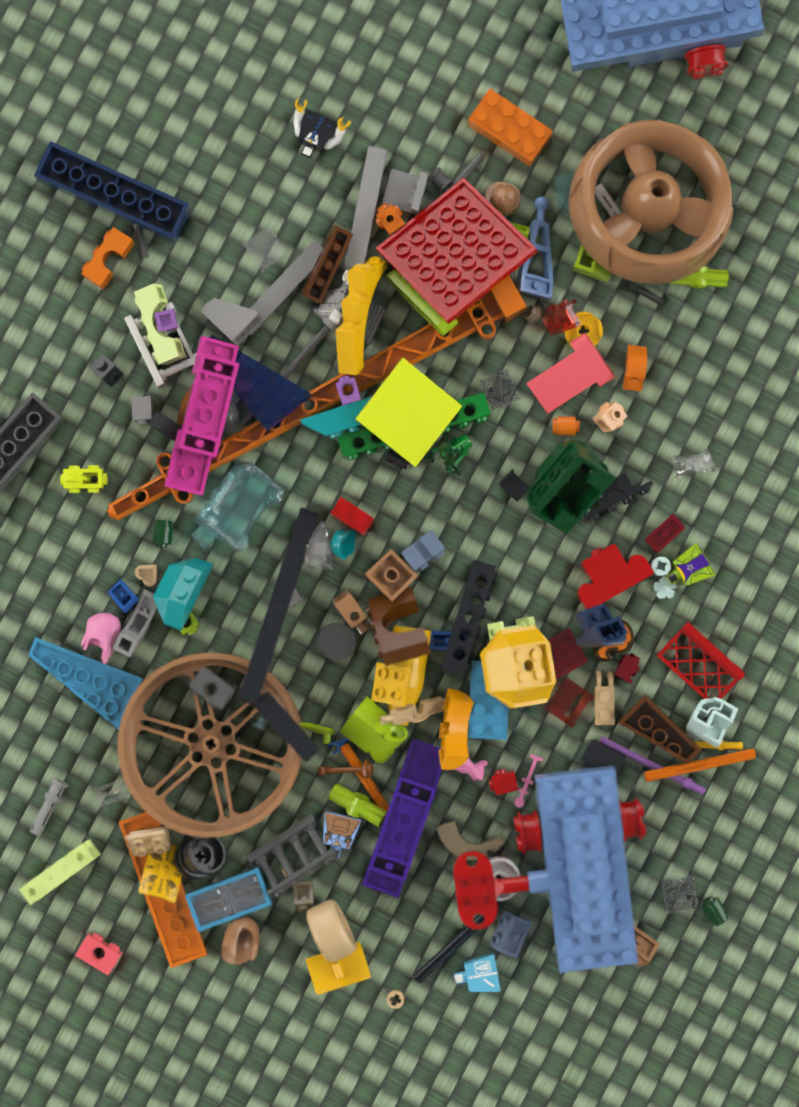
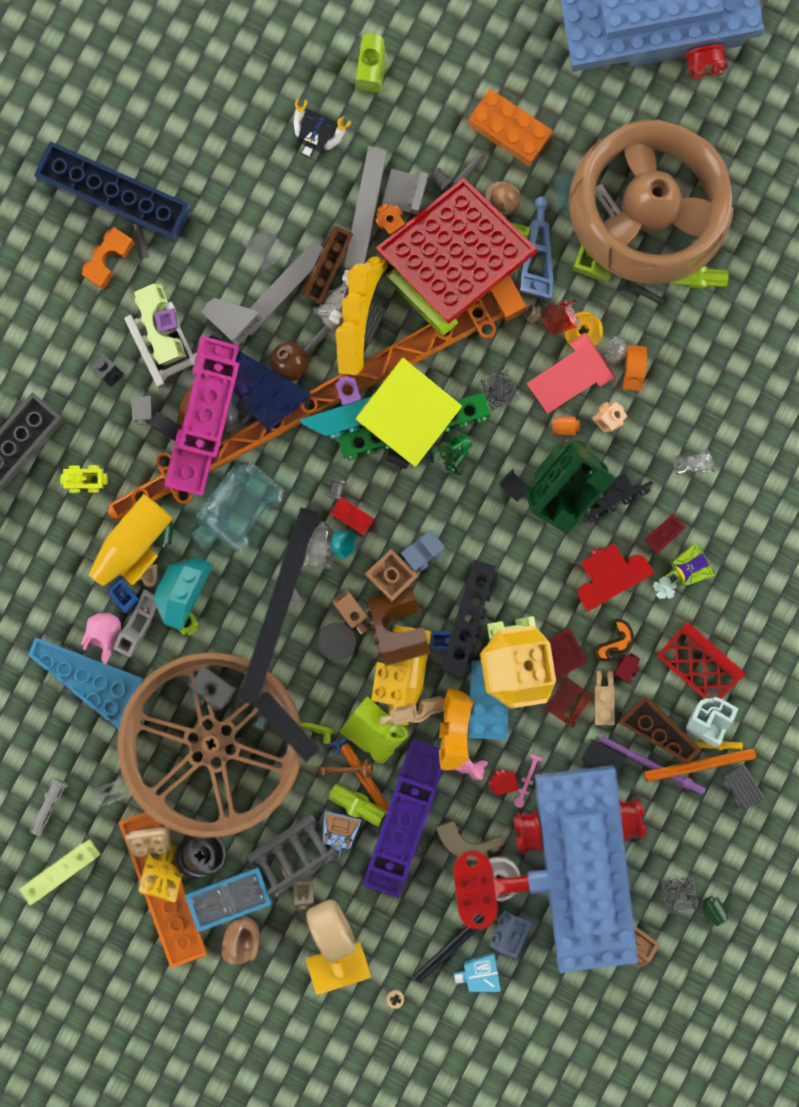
coral brick [75,932,123,975] -> none
dark blue piece [574,603,628,647] -> none
light aqua wheel [650,557,671,576] -> none
none -> yellow piece [89,494,173,586]
none -> reddish brown cylinder [270,342,310,382]
none -> dark grey bush [325,477,347,500]
none -> lime piece [355,33,387,94]
none -> clear hair [602,335,628,365]
none -> dark grey brick [722,764,764,810]

